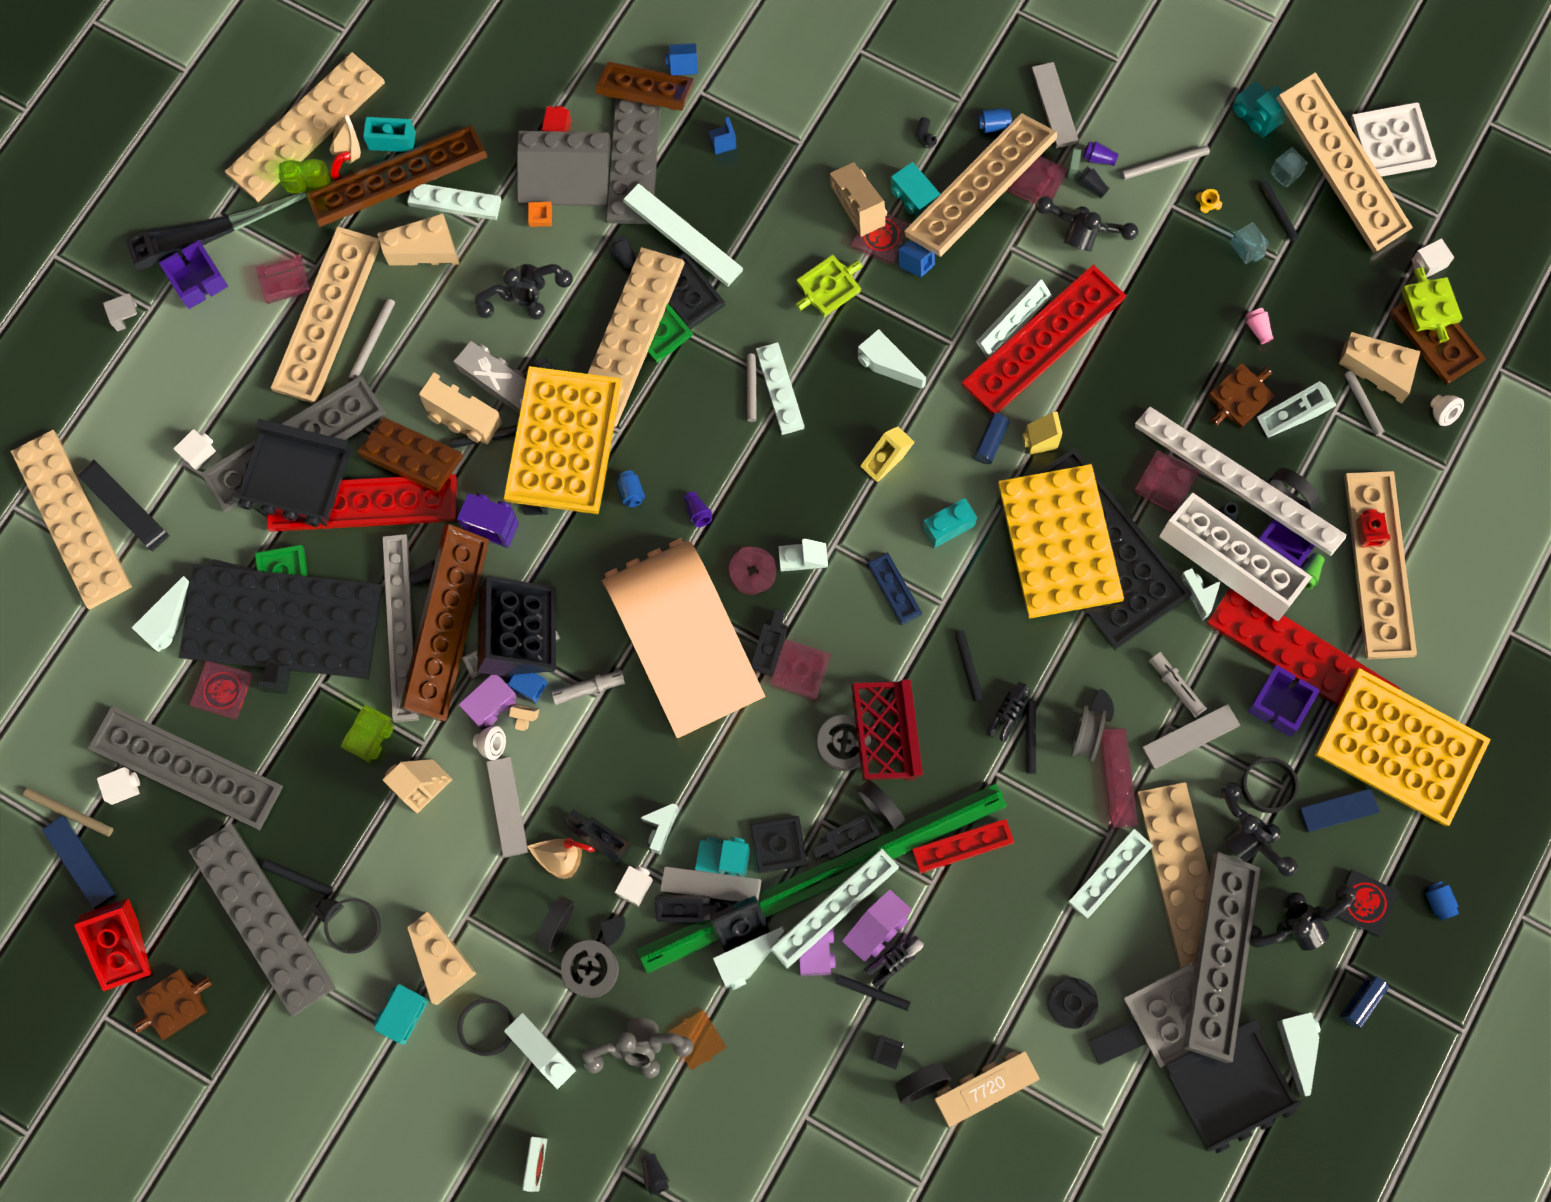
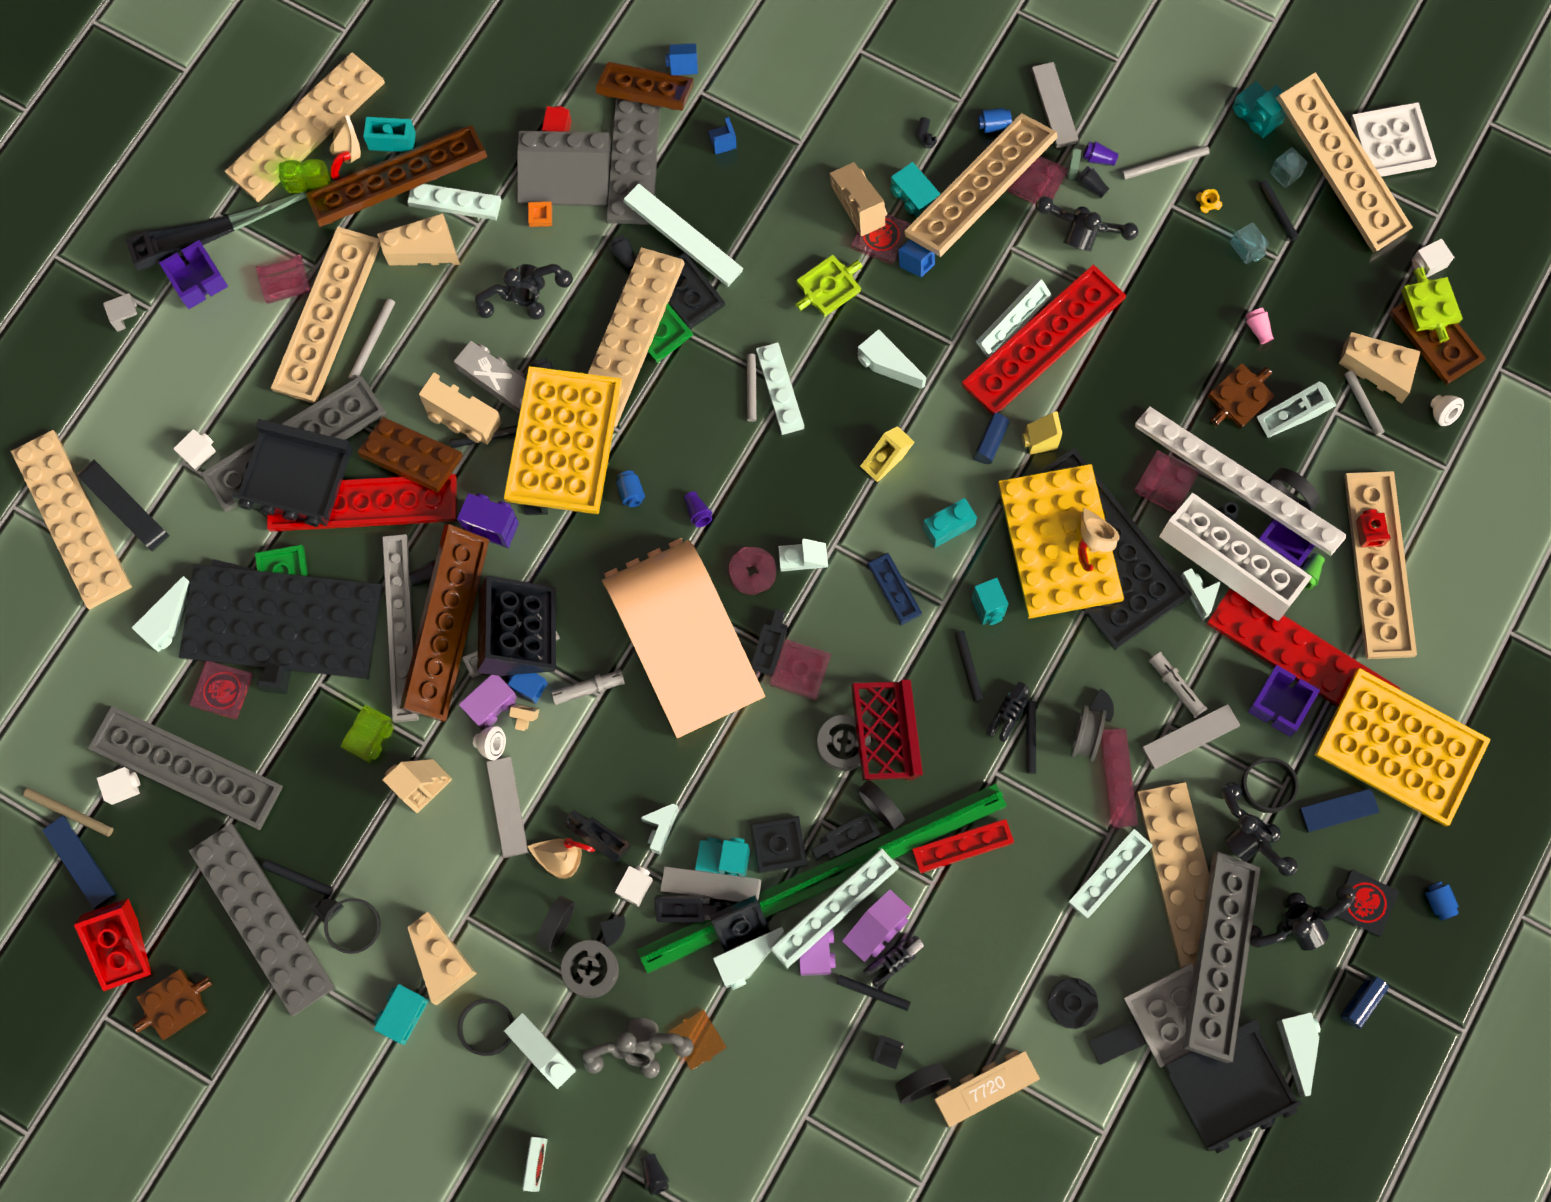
none -> teal brick [971,578,1008,625]
none -> tan piece [1078,507,1120,572]

